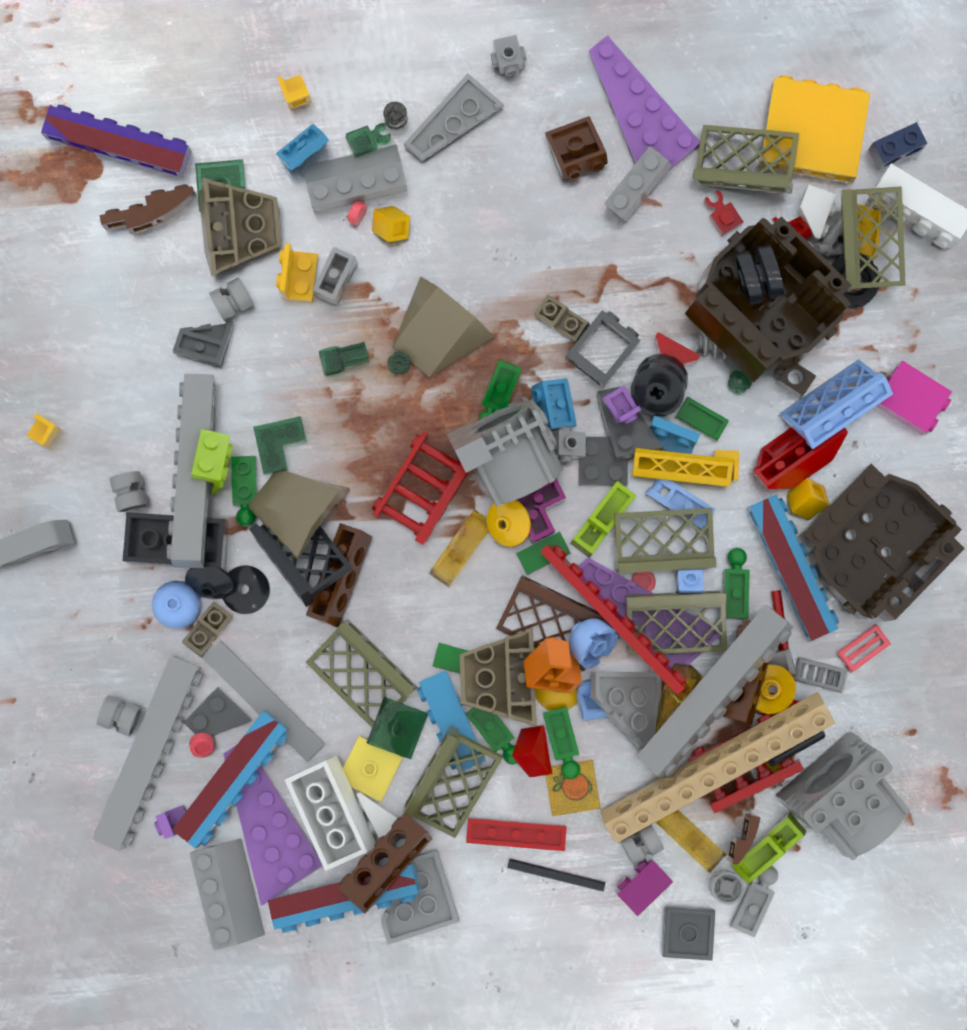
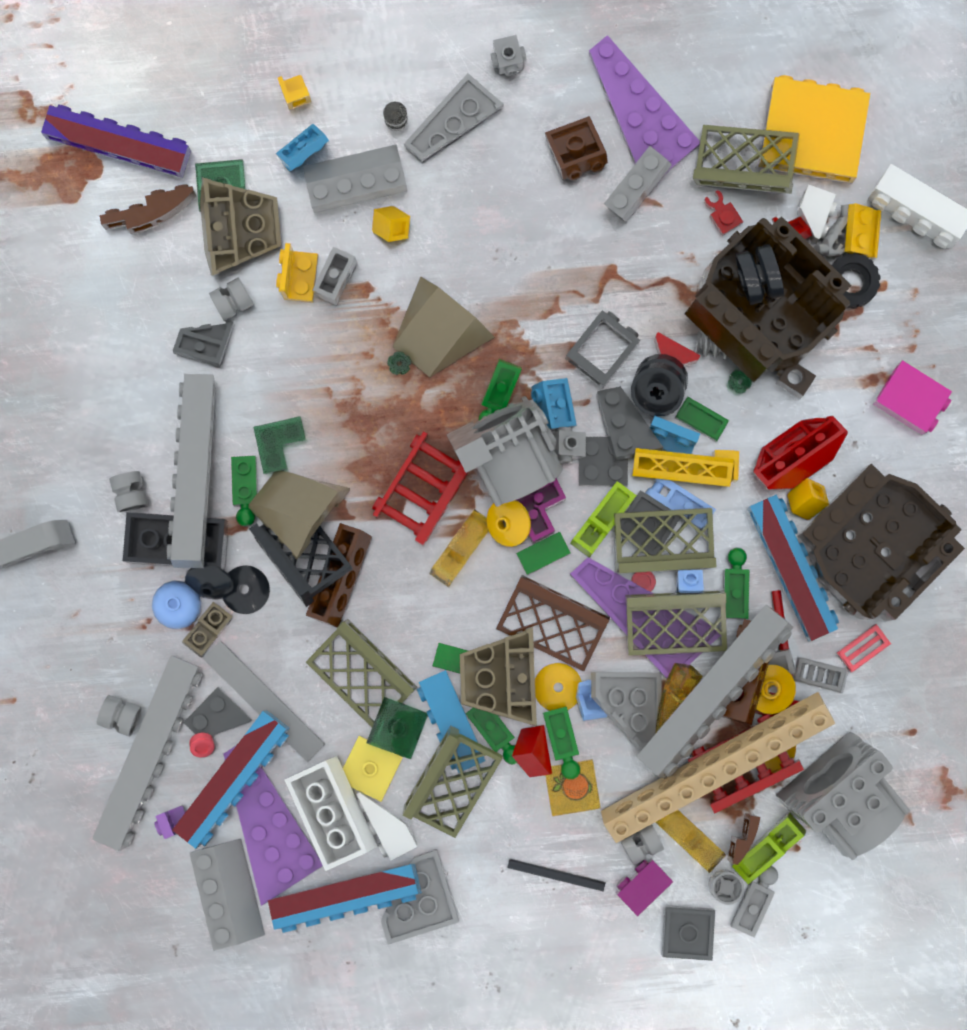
yellow panel [26,413,61,449] -> none
lime bracket [190,429,233,495] -> none
clear green piece [319,342,370,376] -> none
reddish brown brick [337,813,432,914] -> none
clear green plate [345,123,391,158] -> none
coral tile [347,200,367,226] -> none
red plate [466,818,567,851] -> none
orange brick [524,637,582,693] -> none
dark tan slope [534,295,590,343] -> none
red plate [540,545,689,695] -> none
light blue cylinder [569,618,618,668] -> none
medium lavender bracket [602,385,641,425] -> none
black bar [768,731,825,767] -> none
light blue fence [779,359,893,449] -> none
olive fence [841,186,906,289] -> none
dark blue brick [868,122,928,170] -> none
none -> dark grey plate [613,490,681,555]

